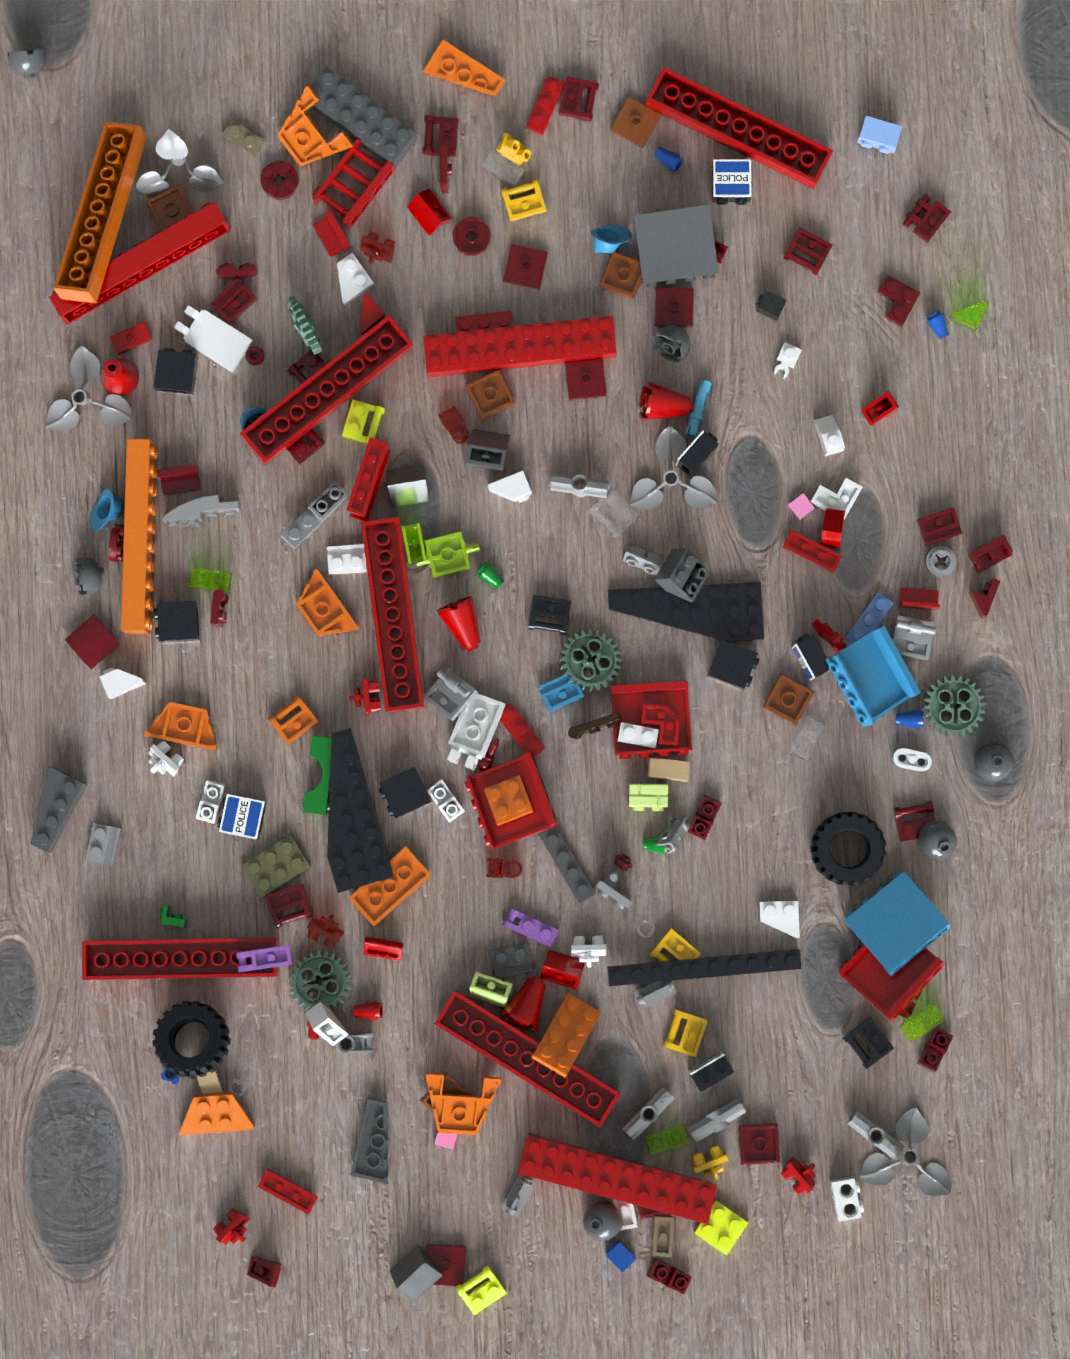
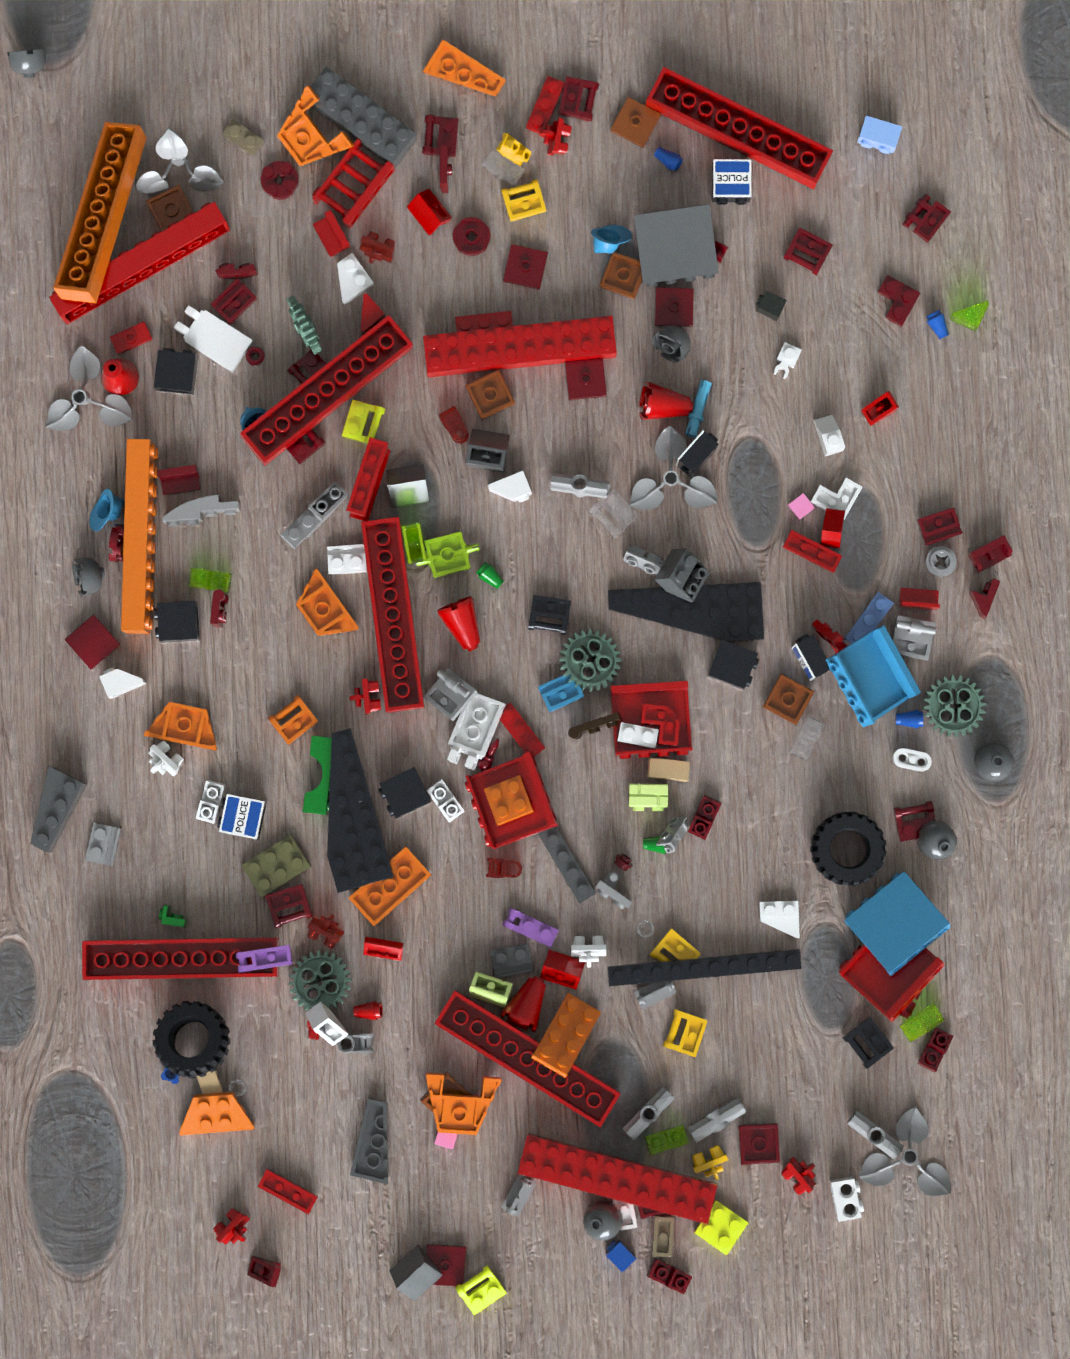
black piece [688,1051,735,1092] -> none
none -> red hips [539,118,572,156]

